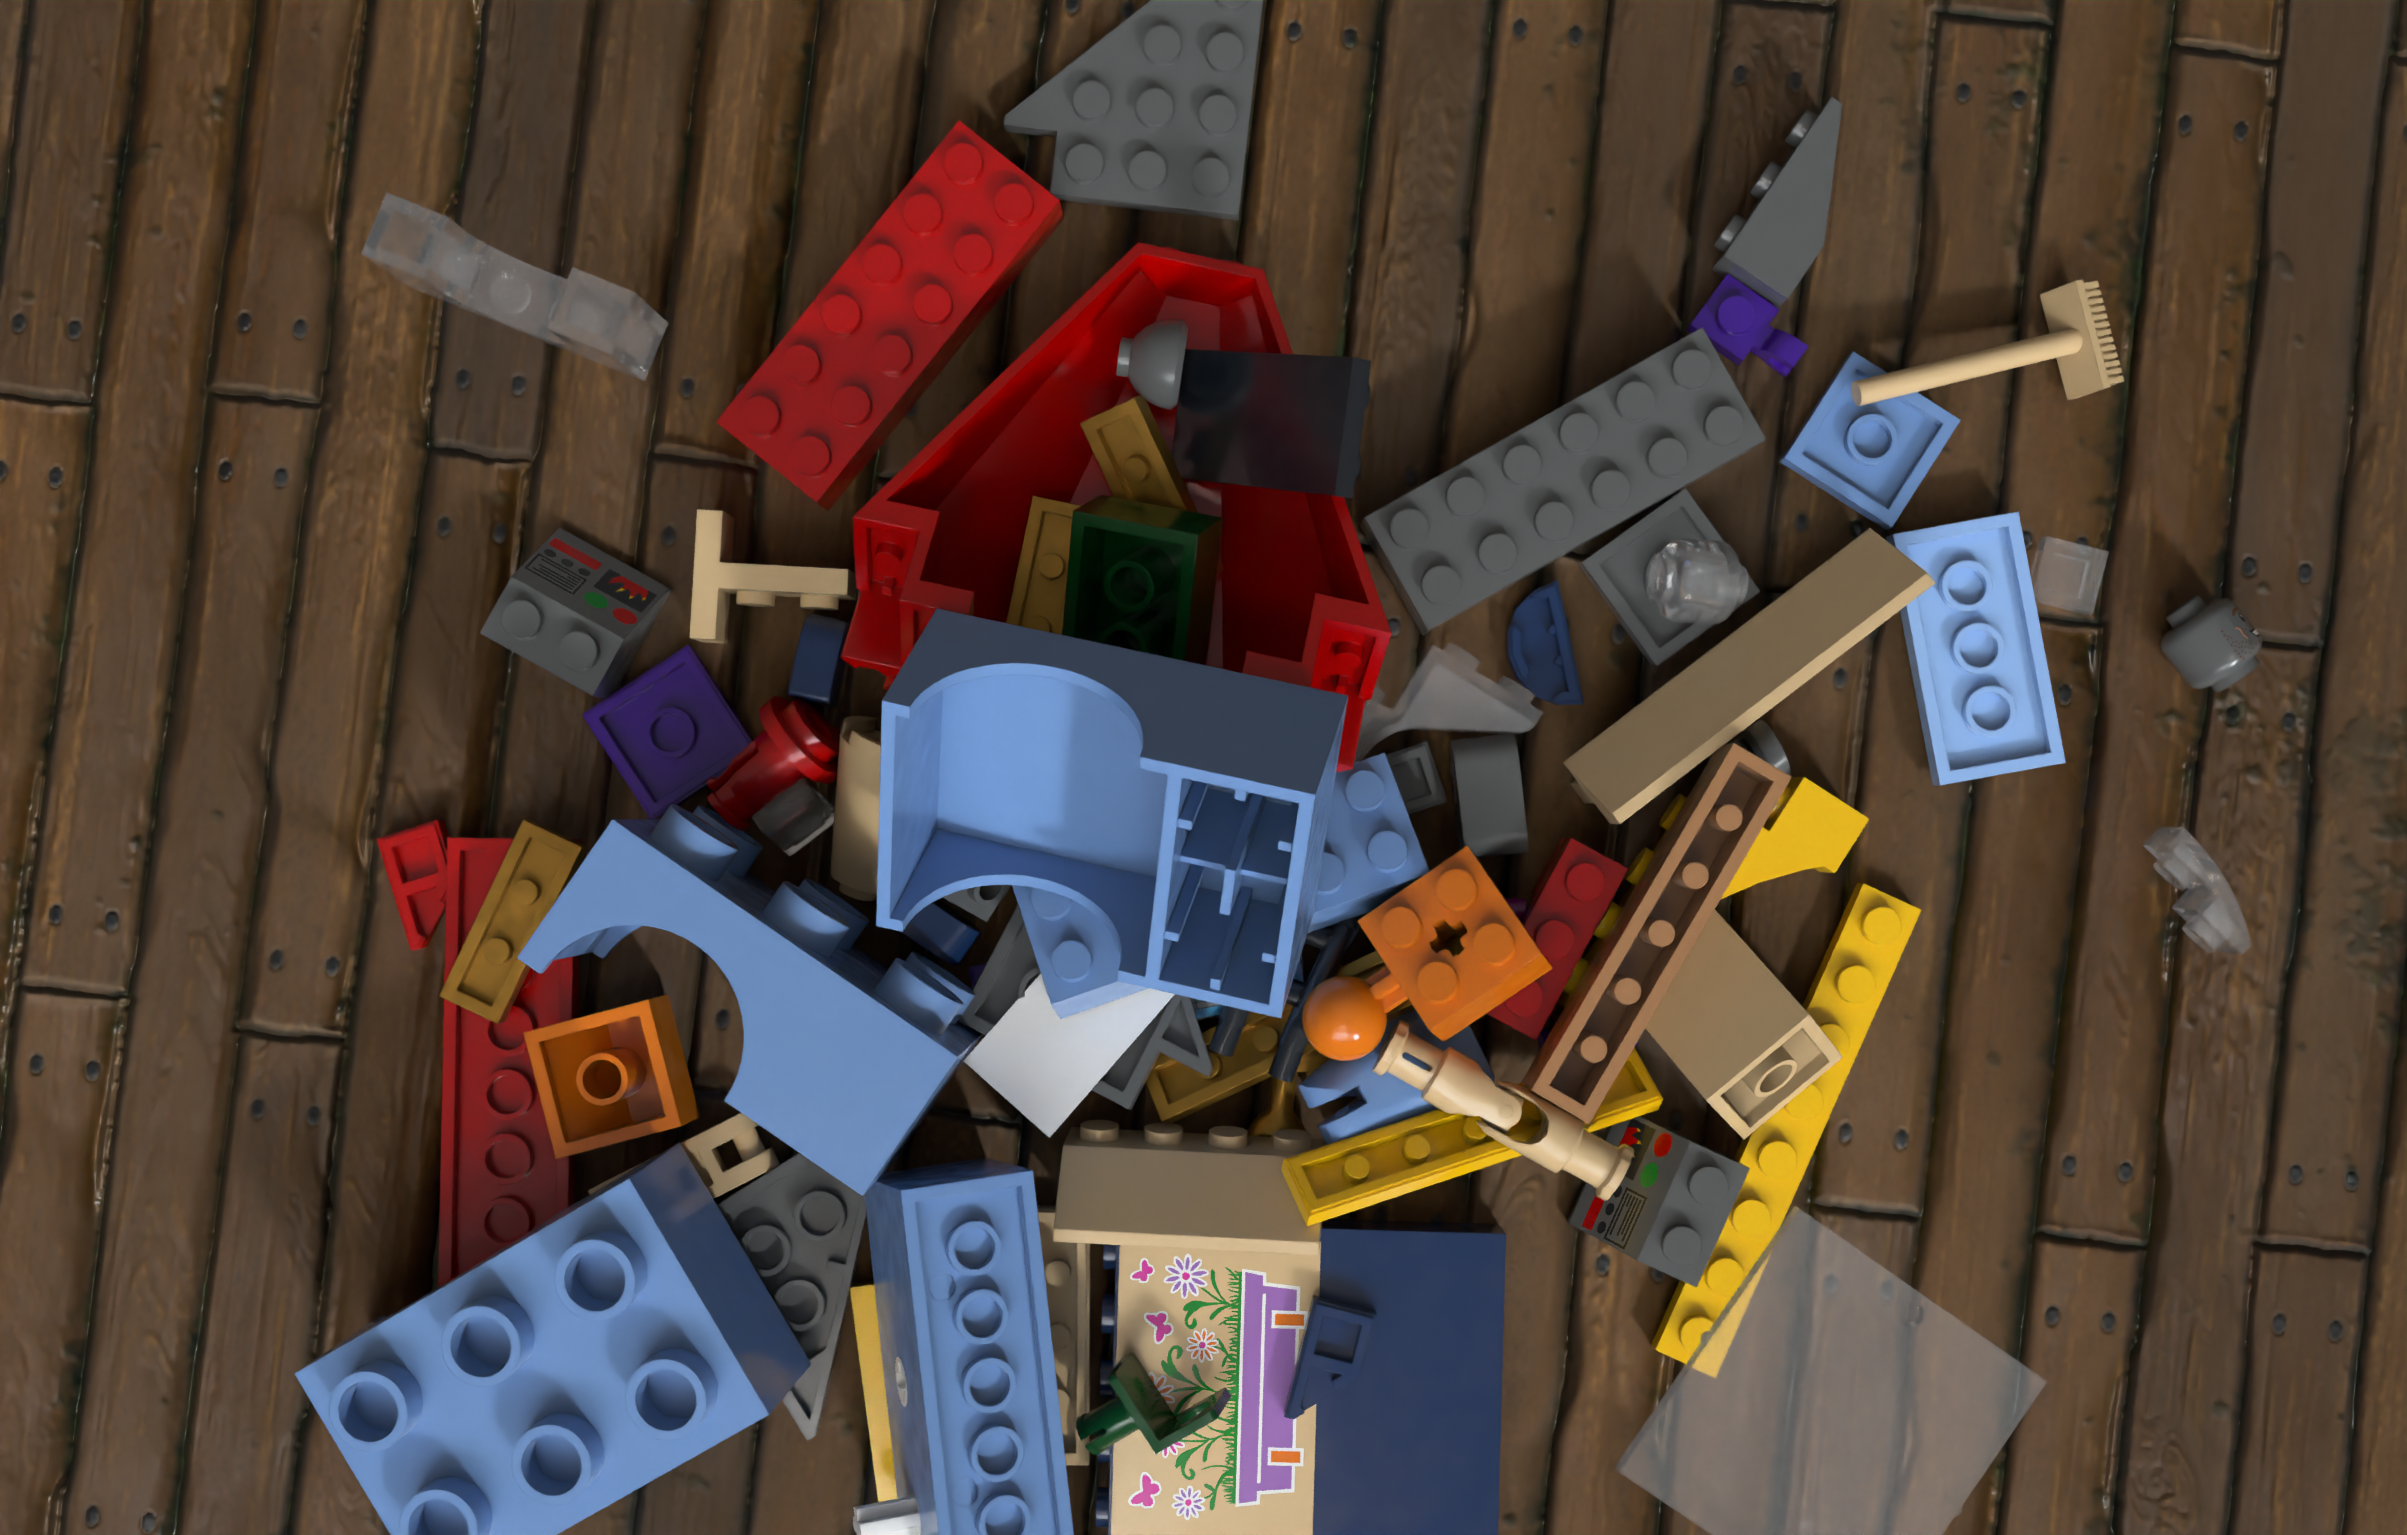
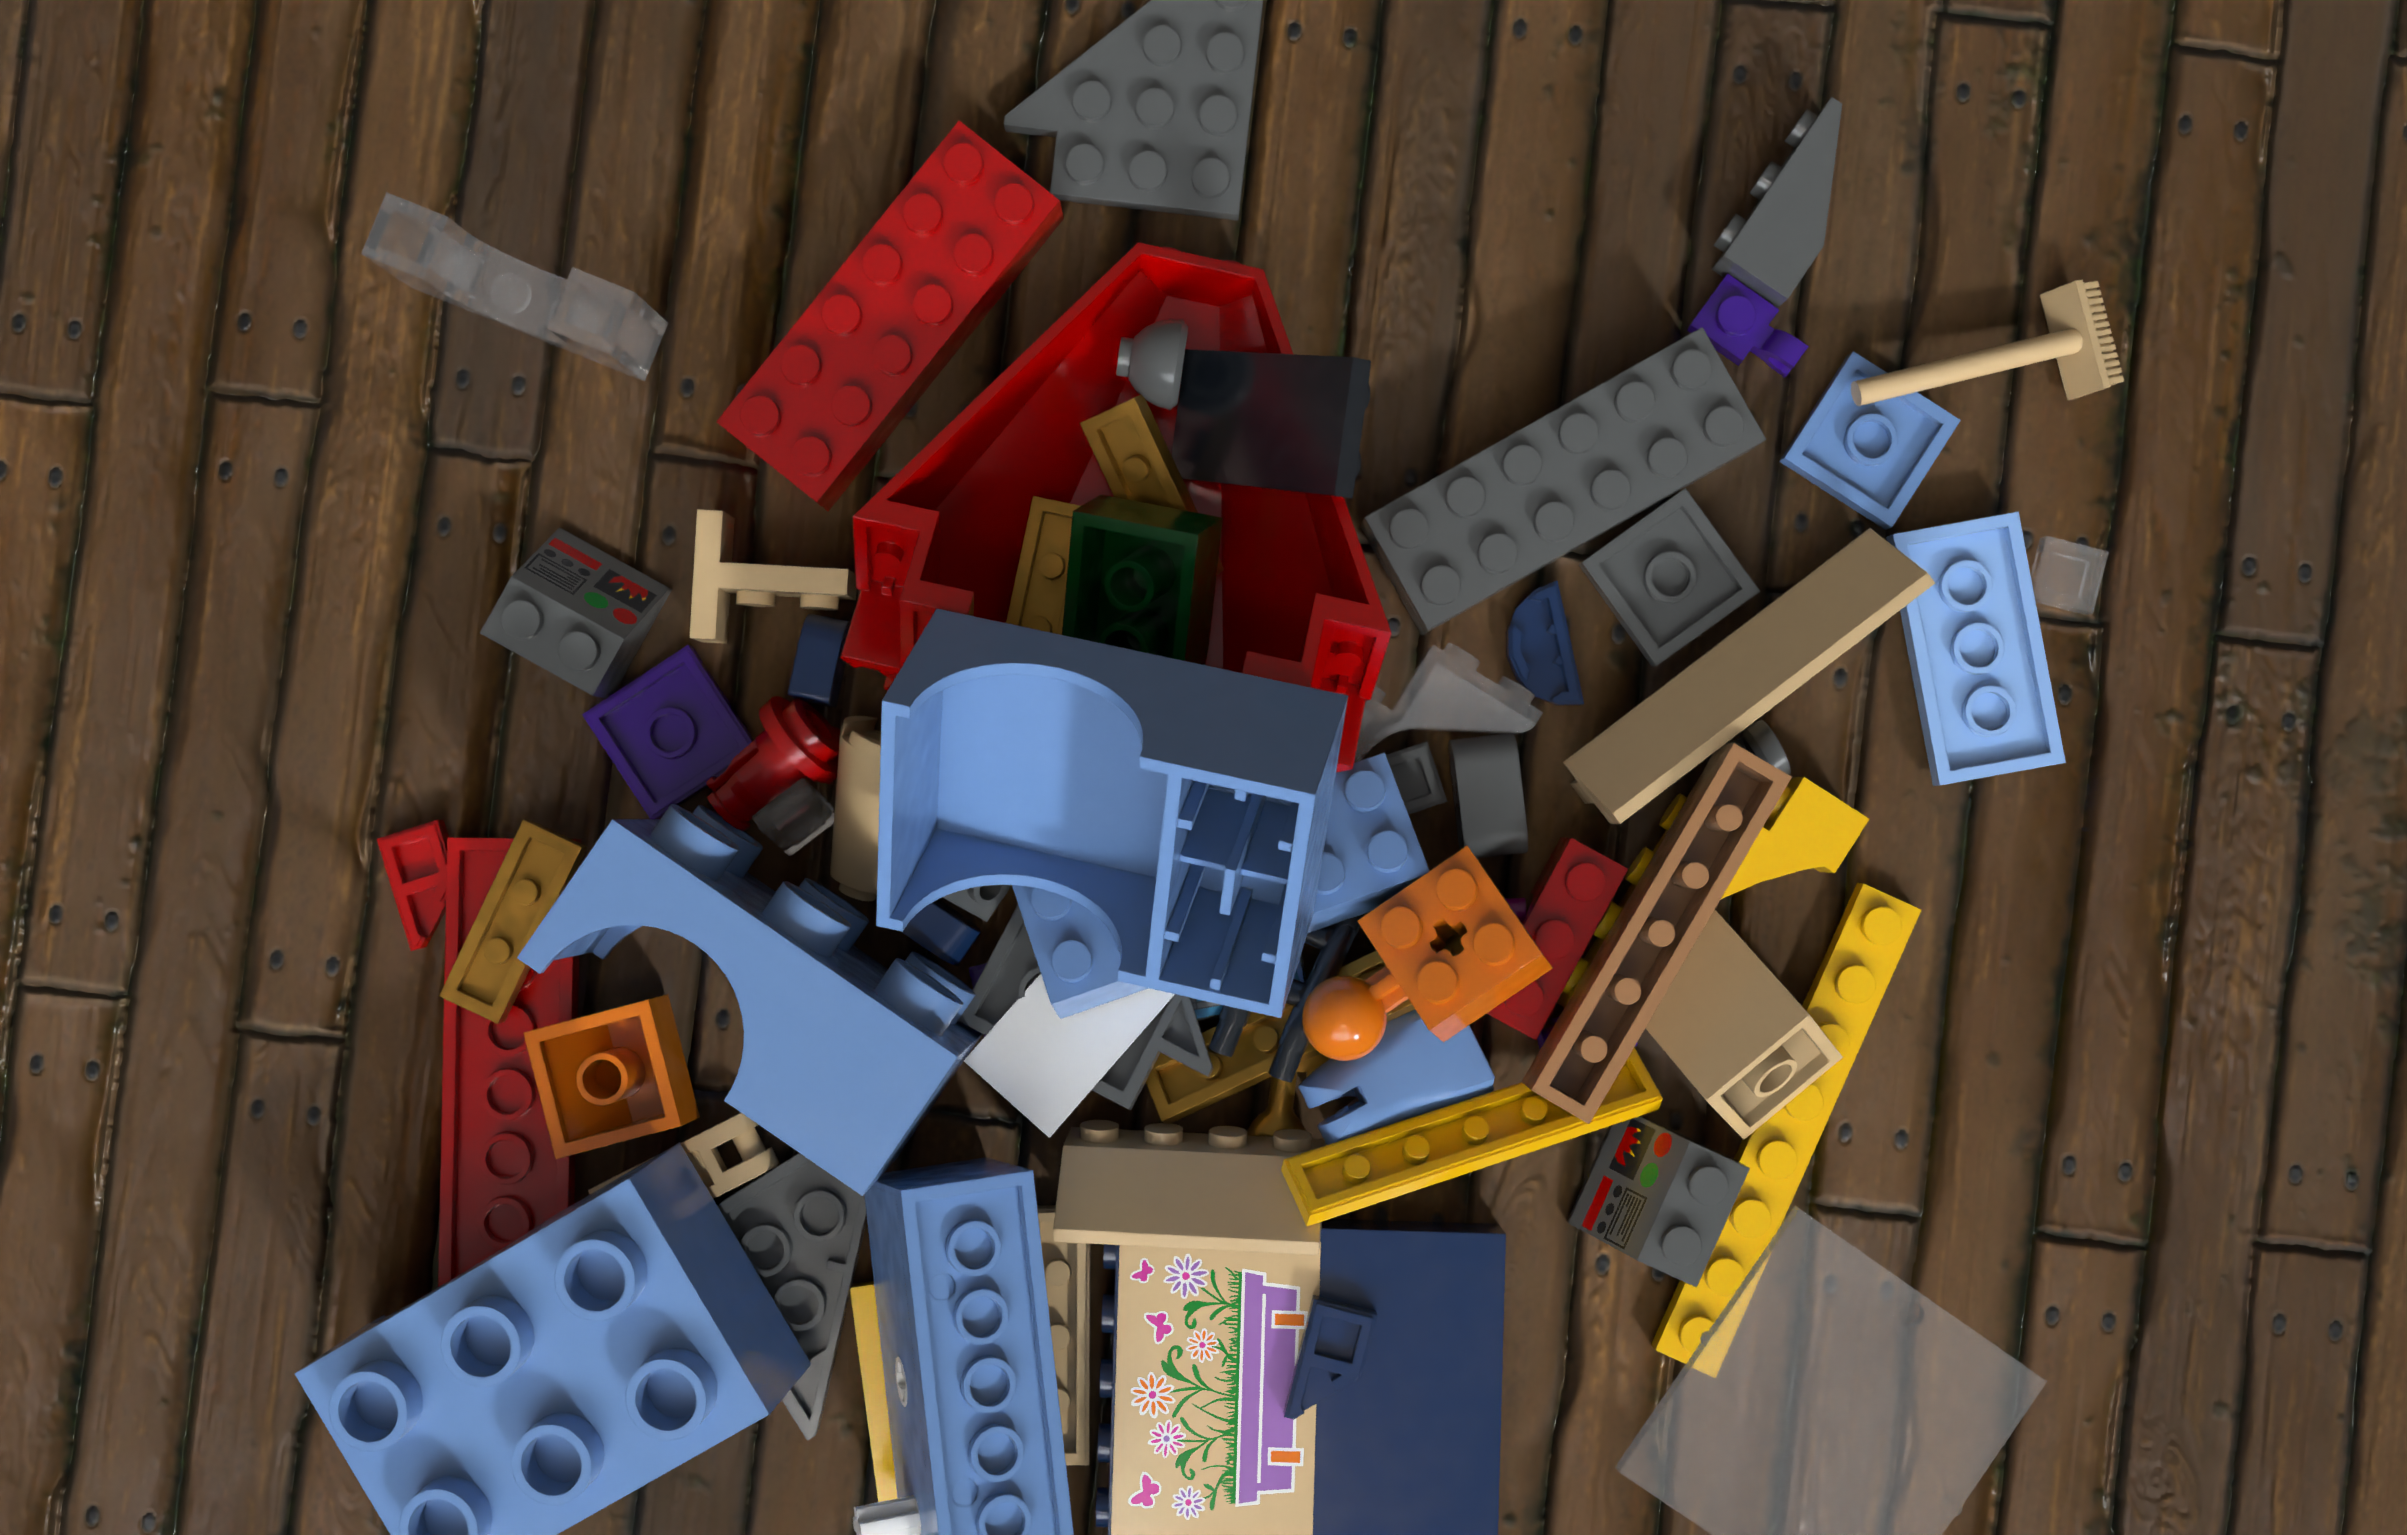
dark green bracket [1076,1352,1231,1455] -> none
tan piece [1372,1019,1634,1201] -> none
clear head [1646,538,1749,625] -> none
clear slope [2143,827,2251,954] -> none
dark grey head [2160,595,2262,693] -> none

